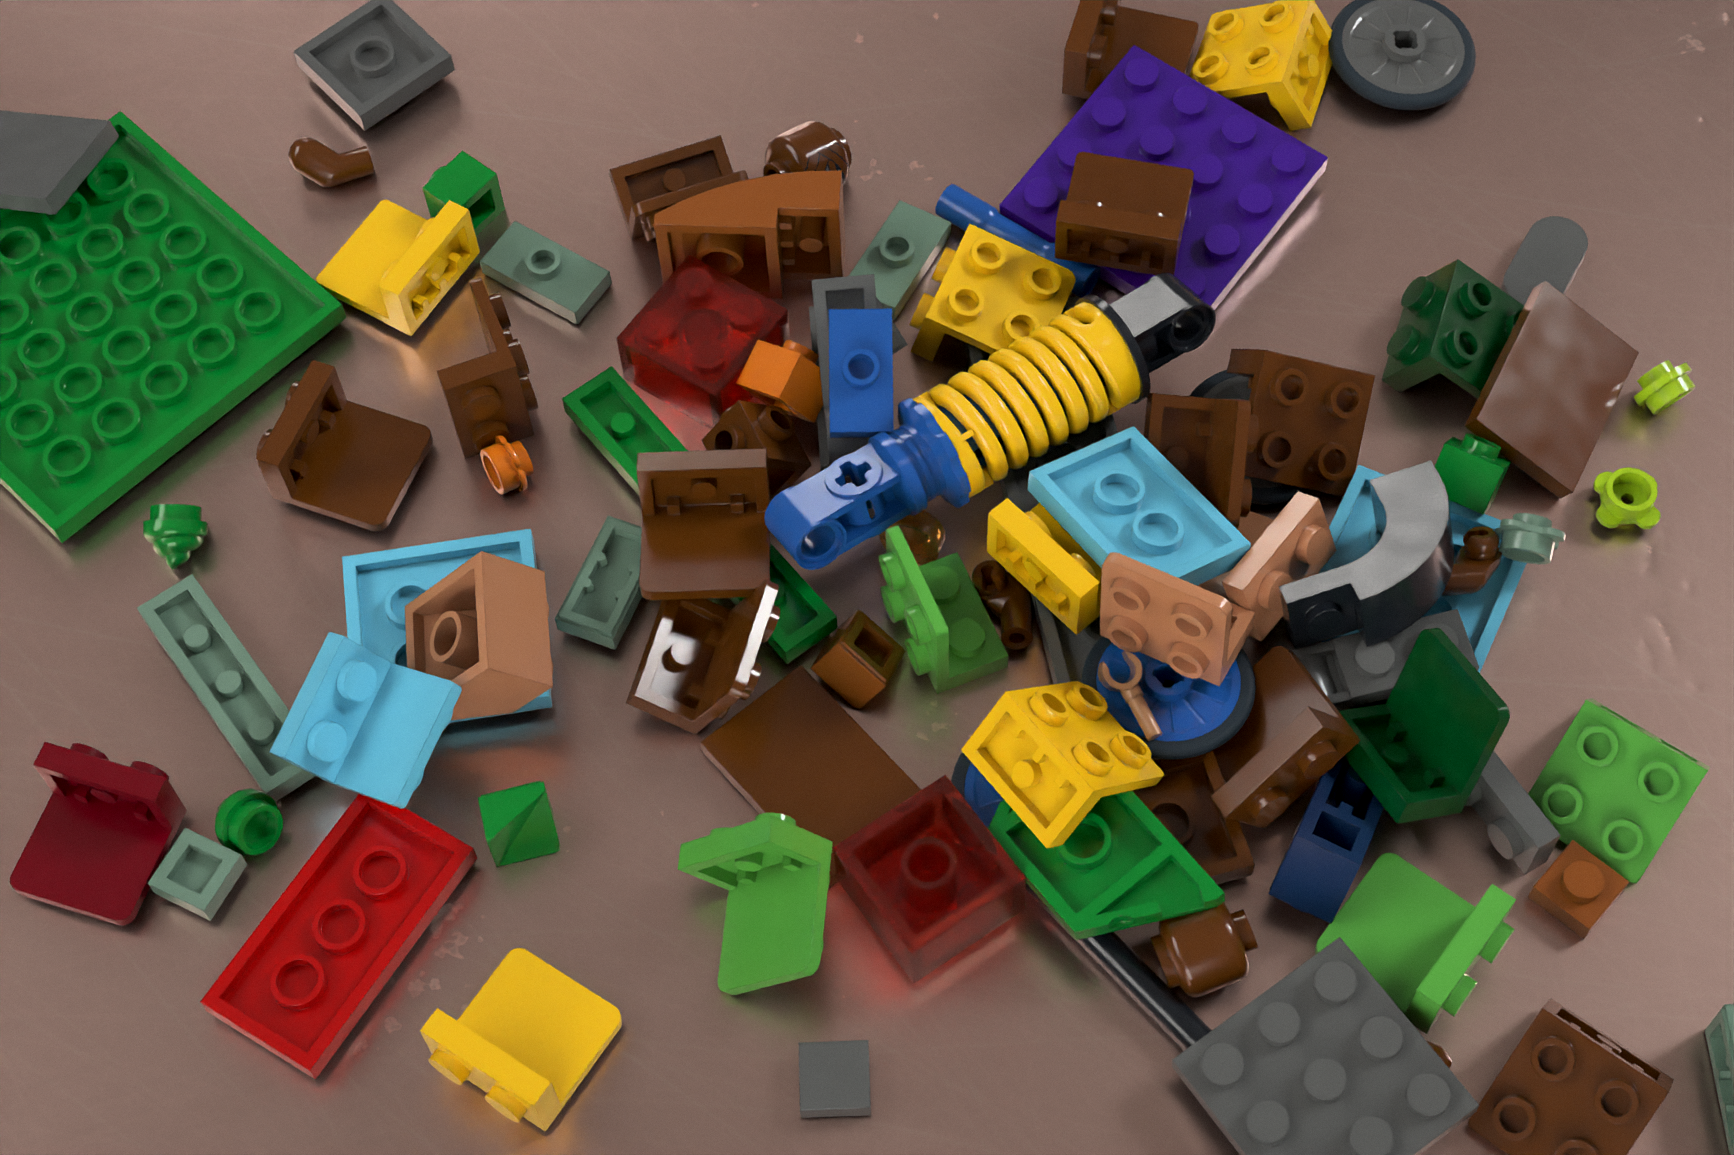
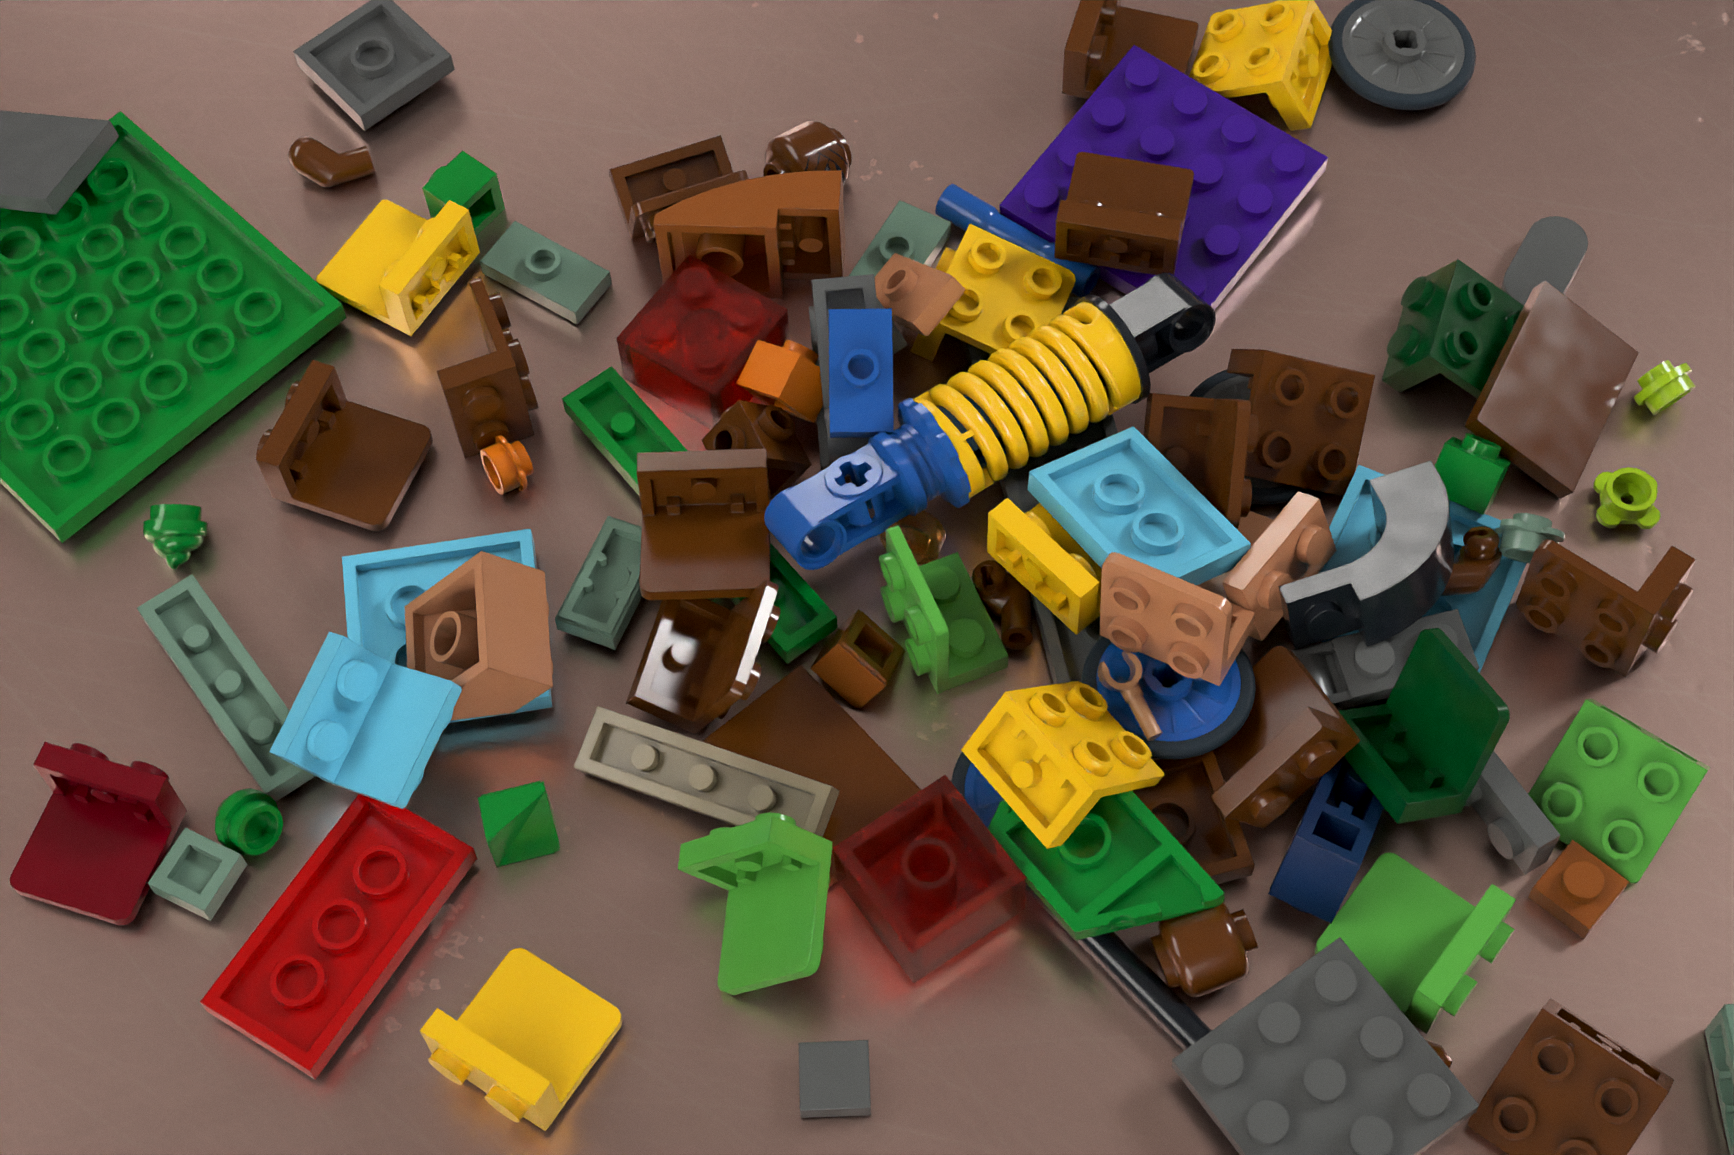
none -> dark tan plate [574,706,840,837]
none -> nougat plate [875,253,965,336]
none -> reddish brown bracket [1516,539,1696,677]

